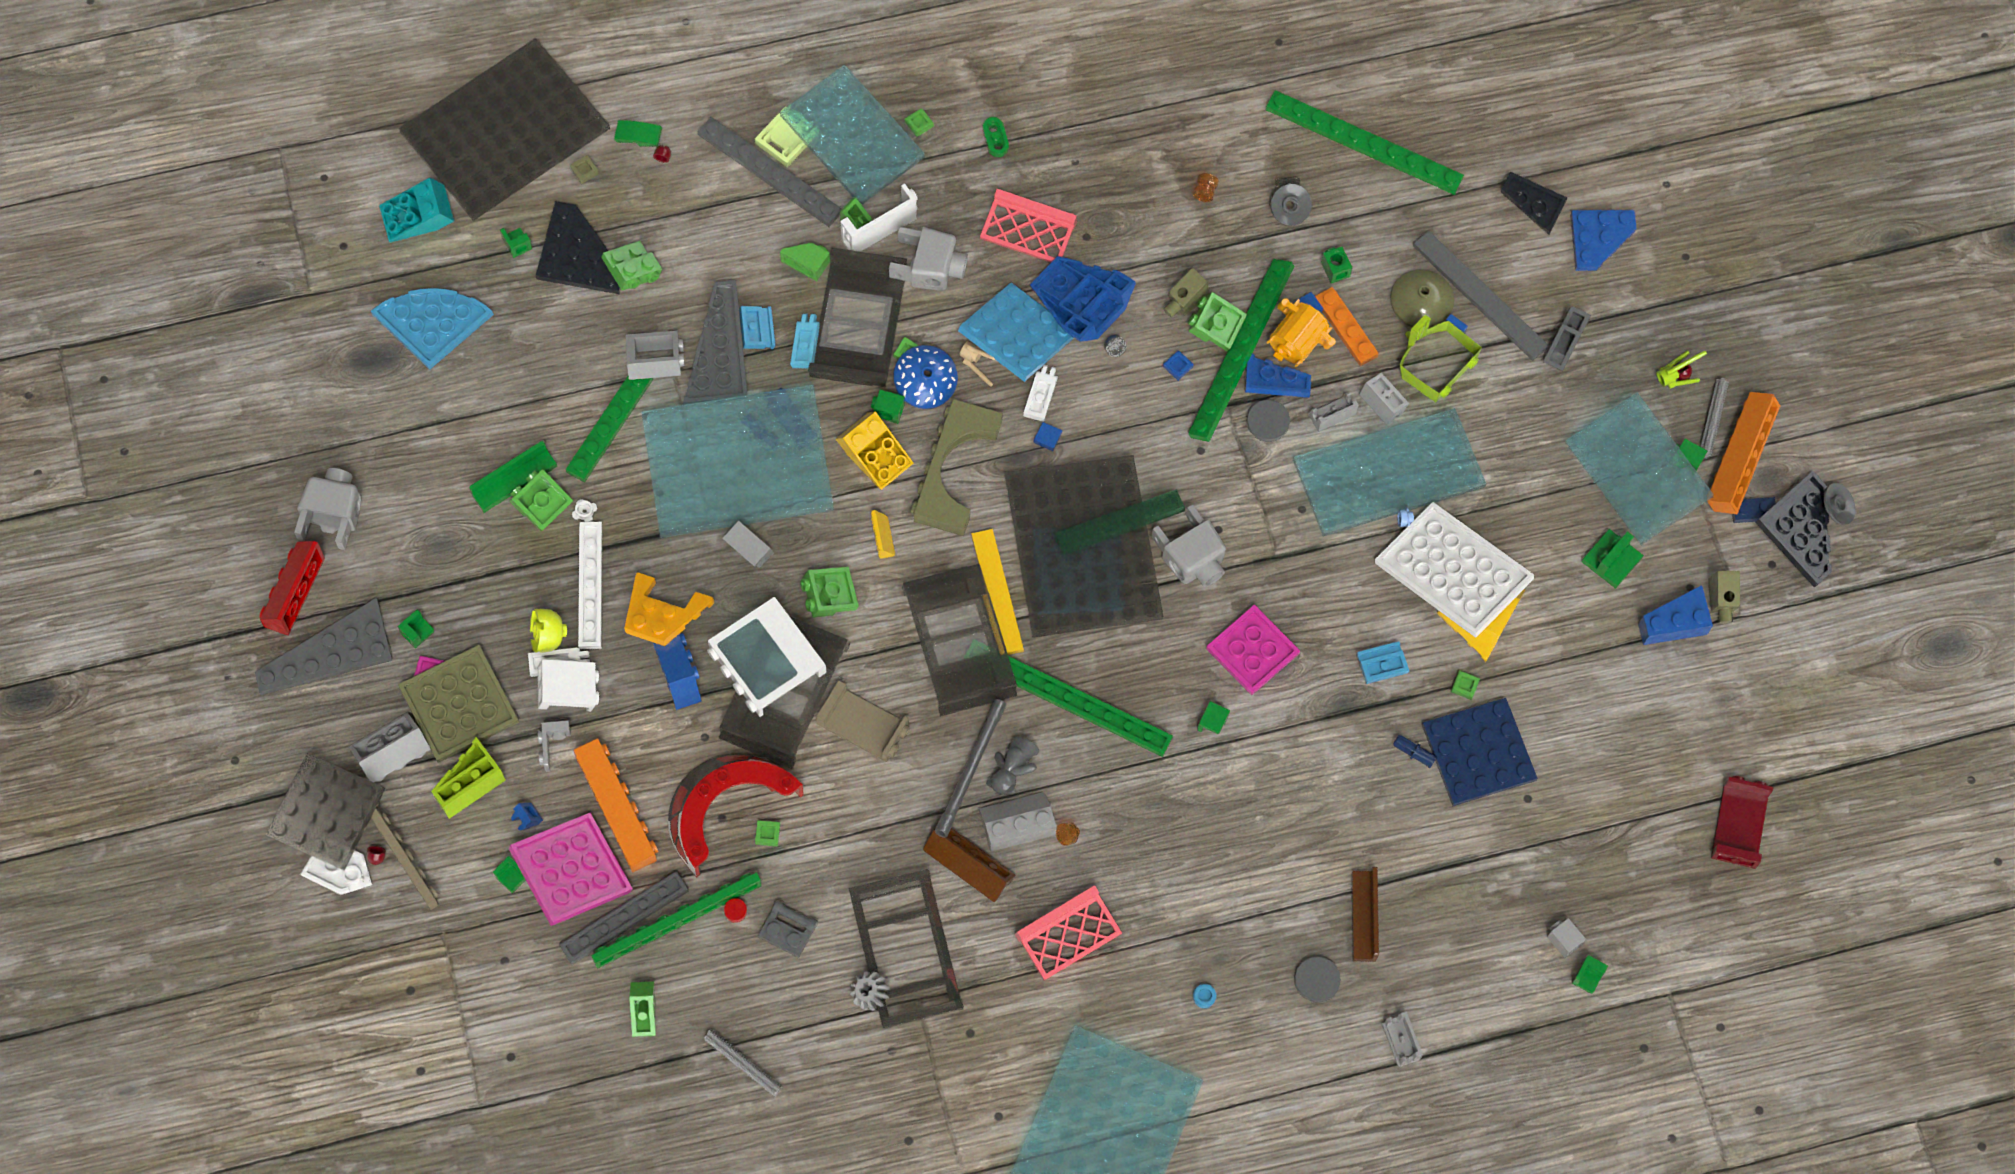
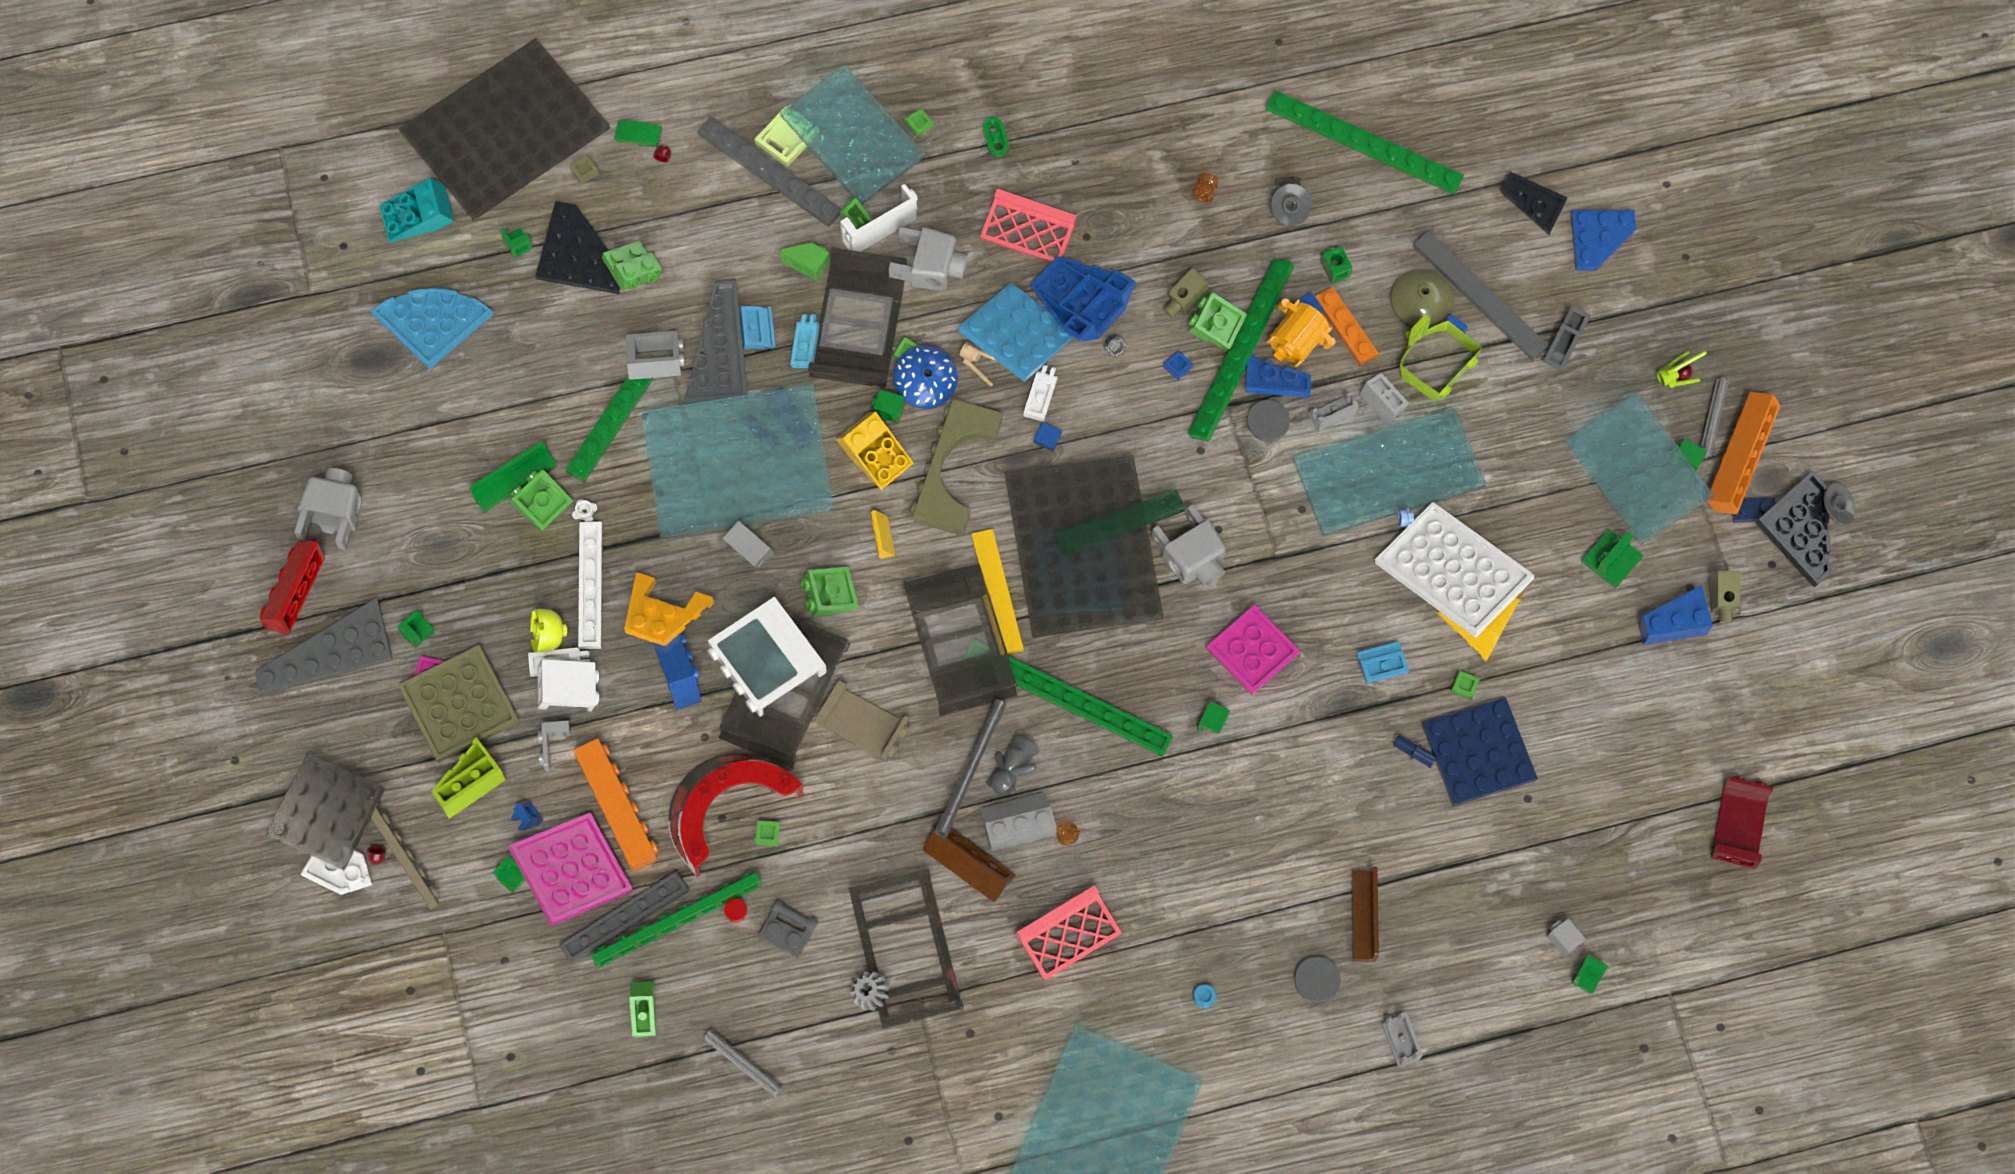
light grey slope [349,712,430,784] -> none

